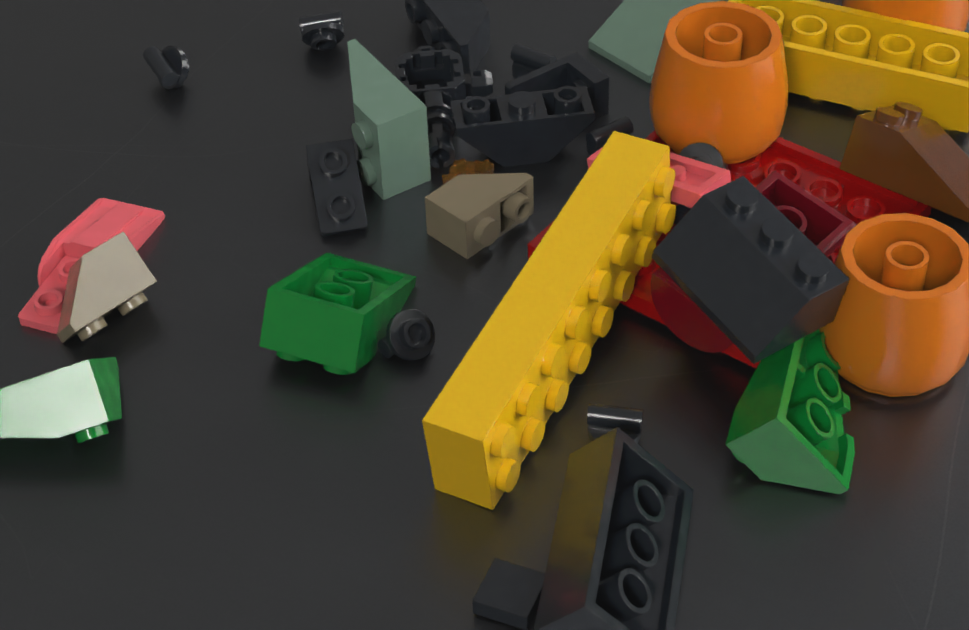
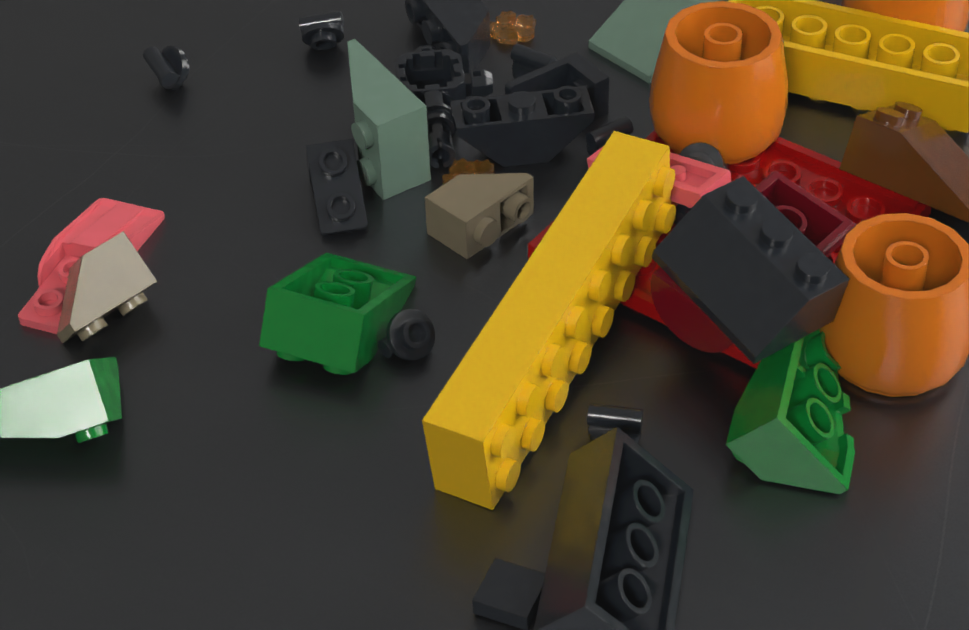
none -> clear orange plant [490,10,536,45]

